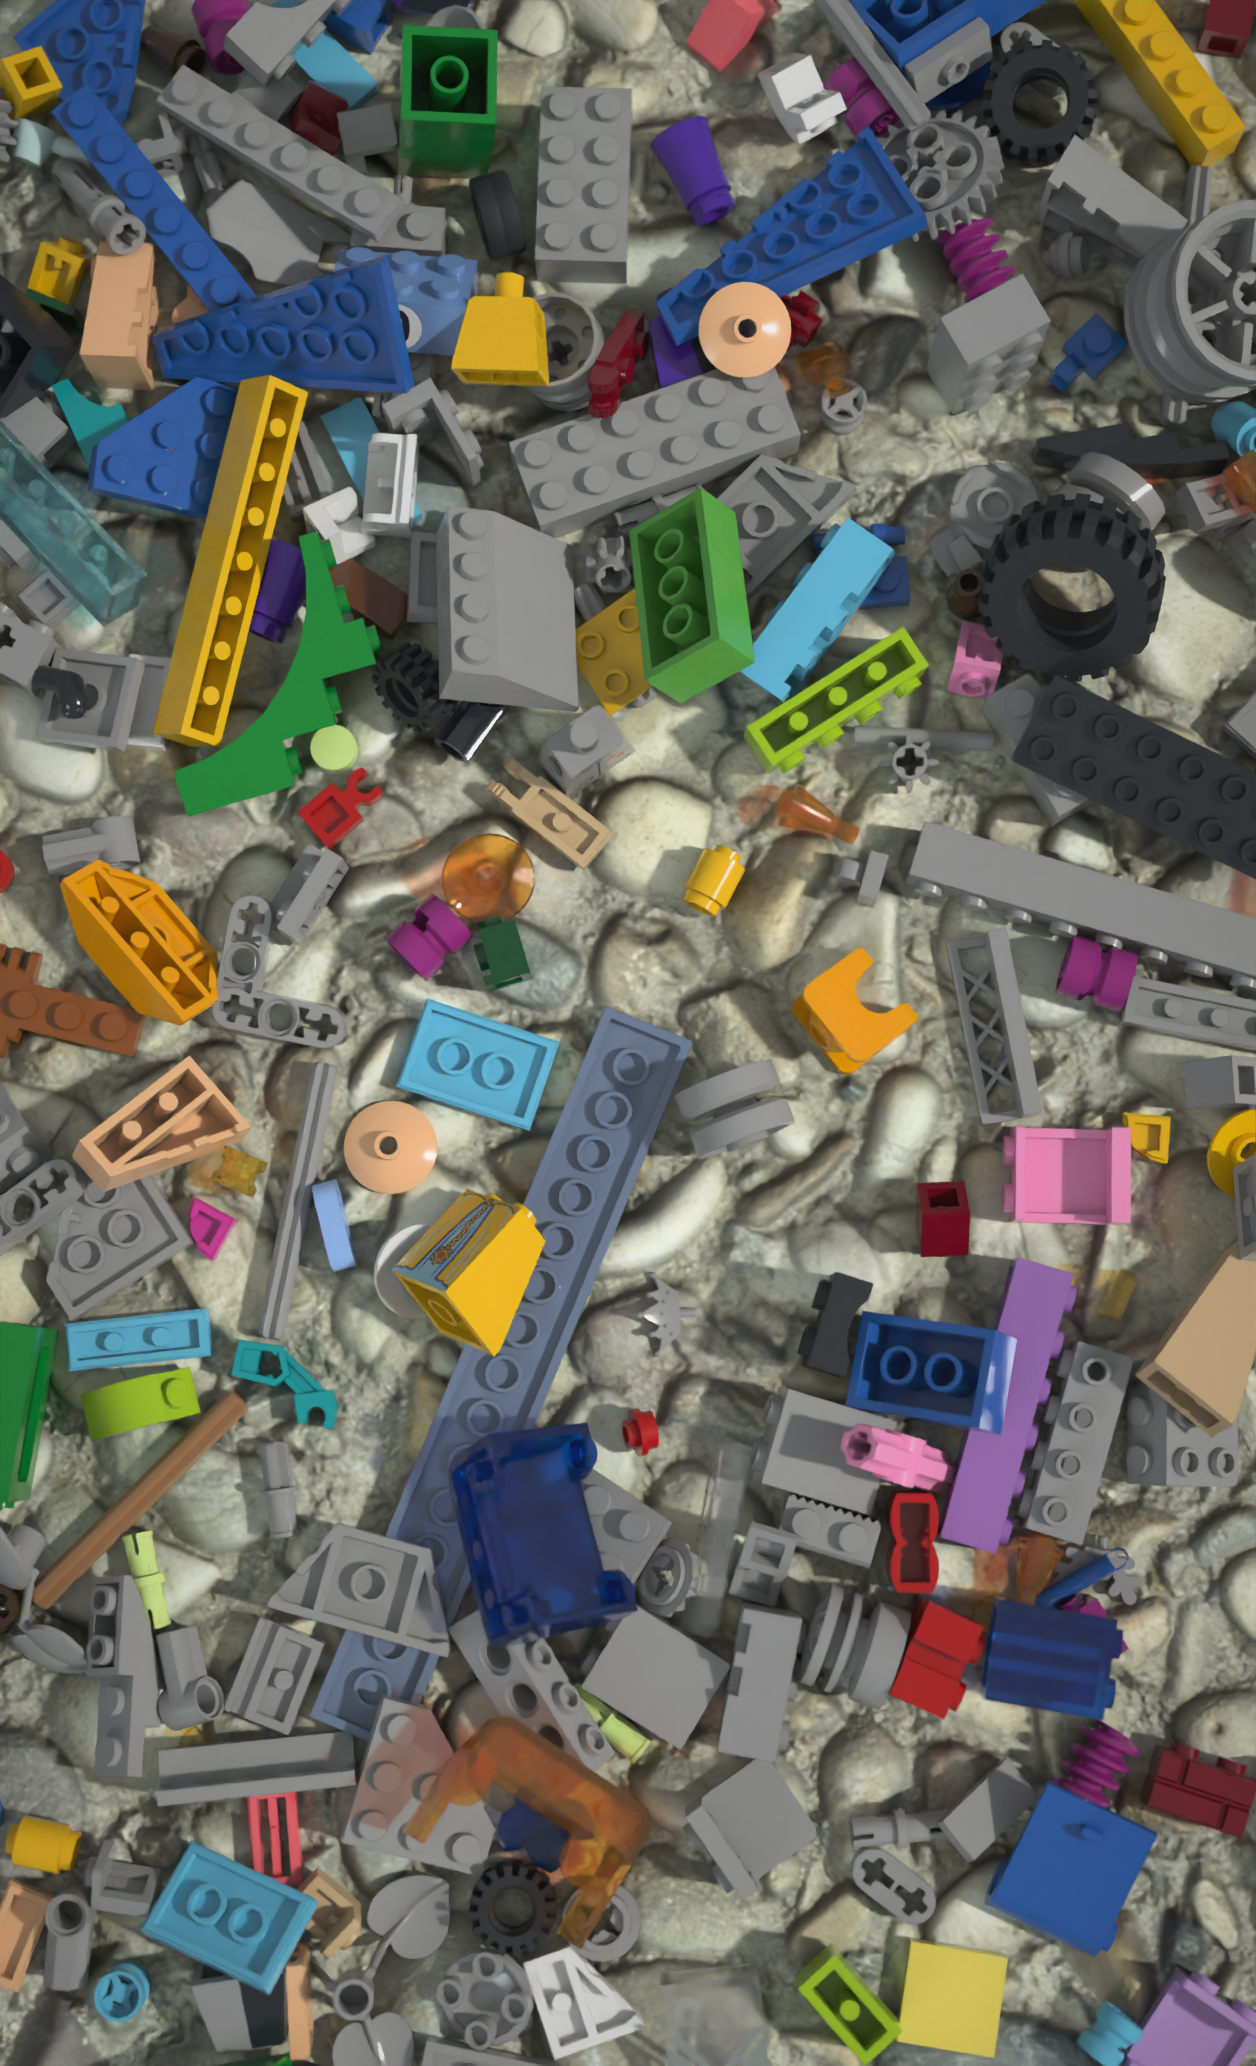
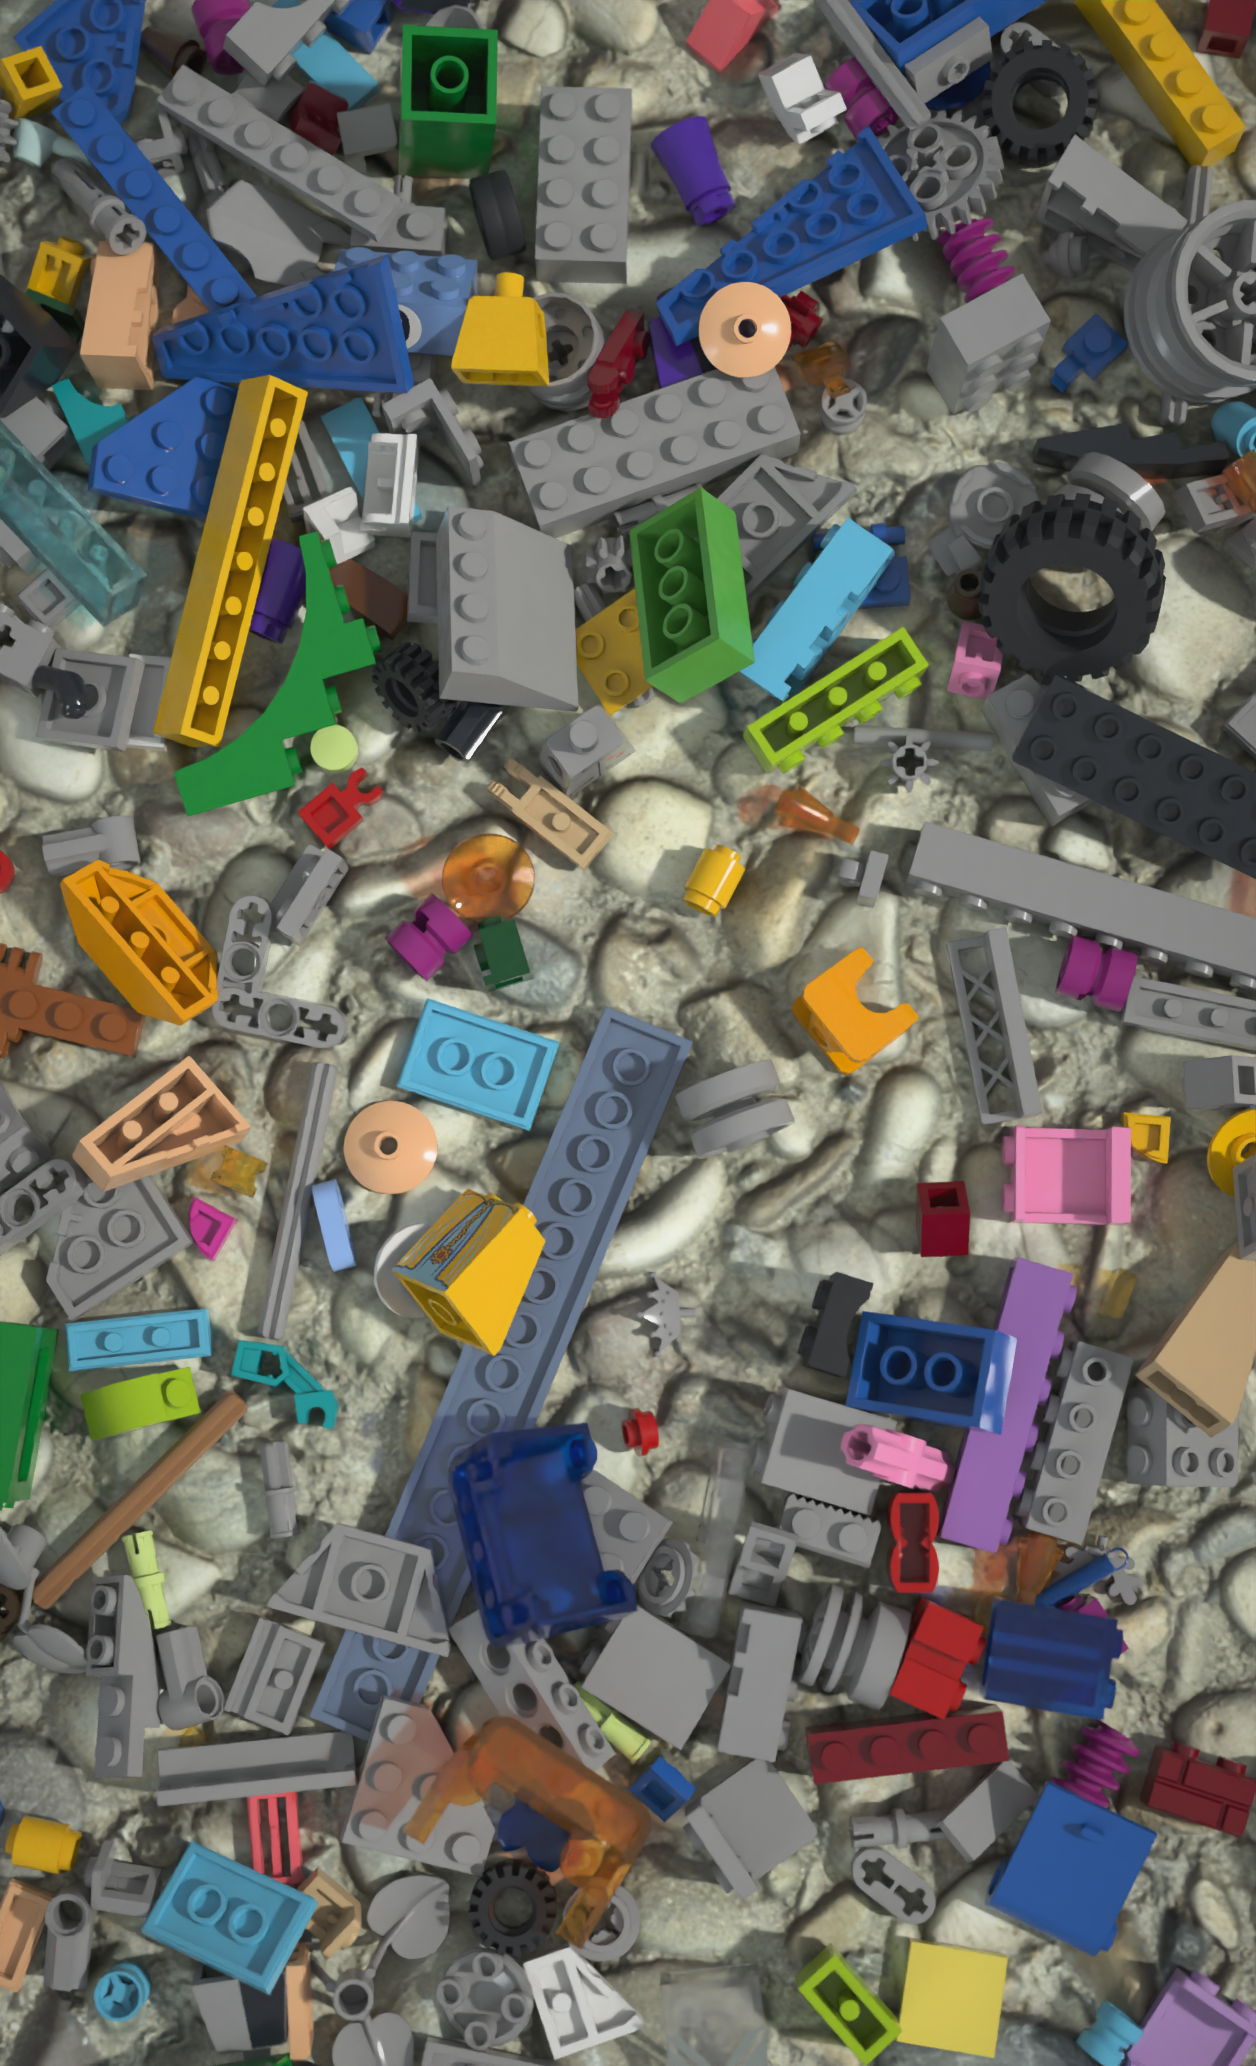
none -> blue plate [628,1756,696,1822]
none -> dark red brick [805,1704,1010,1785]

